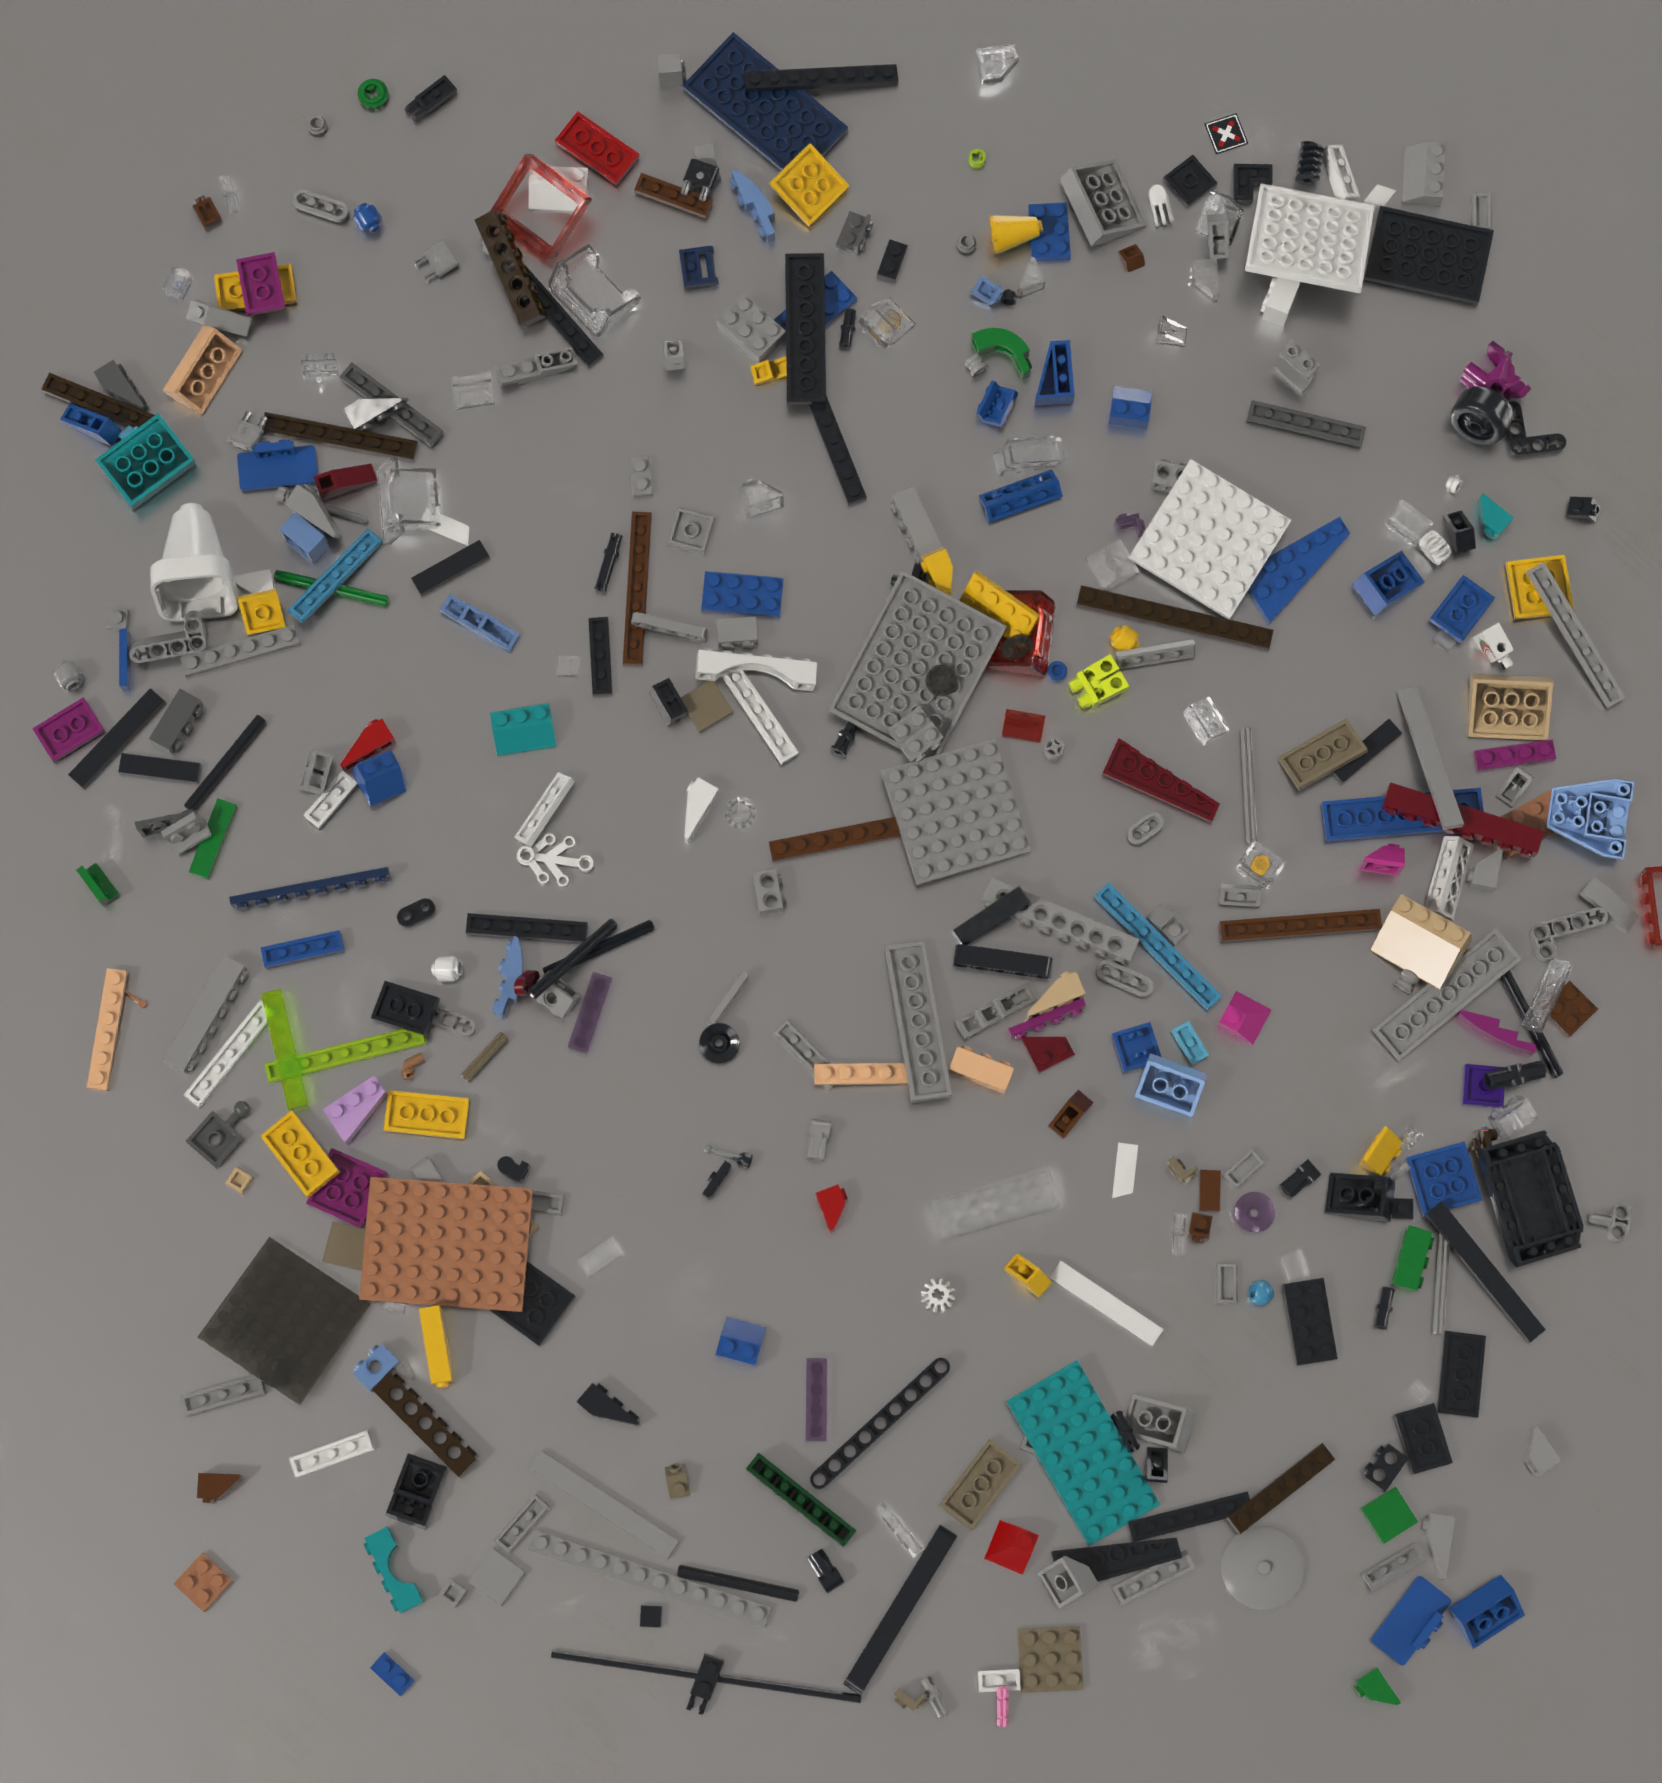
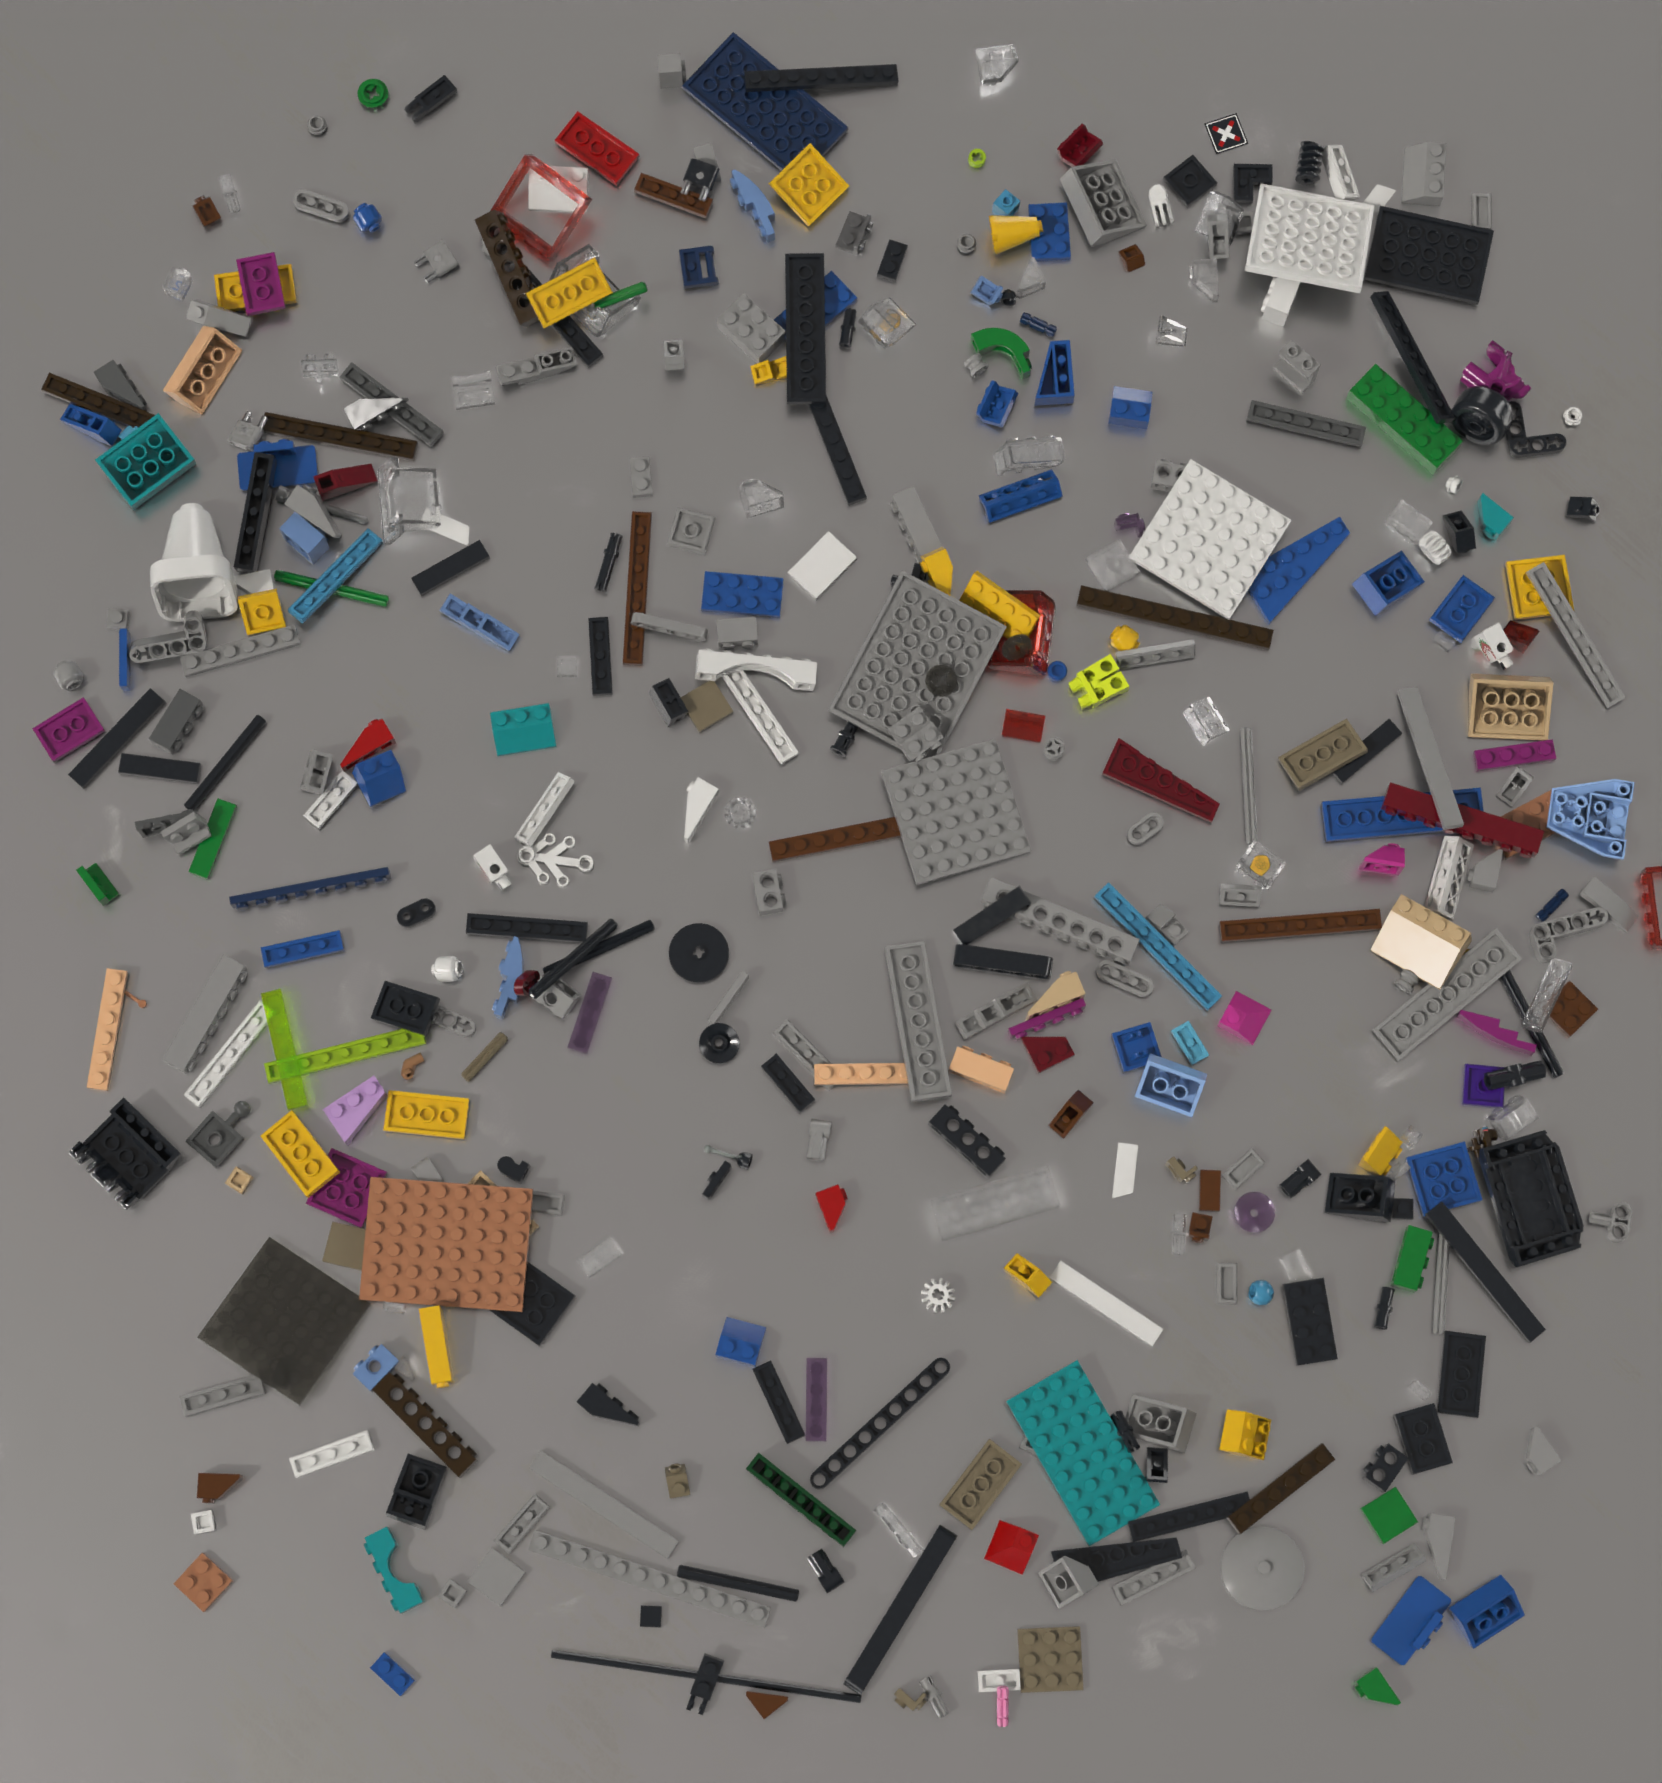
none -> black slope [69,1097,181,1210]
none -> white plate [191,1510,216,1535]
none -> black brick [233,452,278,573]
none -> white torso [473,844,511,890]
none -> yellow tile [525,257,613,328]
none -> green axle [594,282,648,310]
none -> black piece [669,923,729,983]
none -> reddish brown slope [746,1691,788,1719]
none -> black tile [752,1360,806,1444]
none -> black plate [761,1053,815,1113]
none -> white tile [788,531,857,600]
none -> black brick [928,1104,1006,1179]
none -> dark azure brick [992,189,1020,216]
none -> dark blue axle [1020,312,1057,337]
none -> dark red bracket [1057,123,1103,167]
none -> yellow slope [1219,1409,1271,1460]
none -> light grey plate [1233,211,1254,235]
none -> green brick [1347,364,1463,475]
none -> black plate [1370,291,1455,424]
none -> clear red slope [1503,620,1540,654]
none -> dark blue axle [1536,889,1569,922]
none -> white plate [1563,407,1583,426]

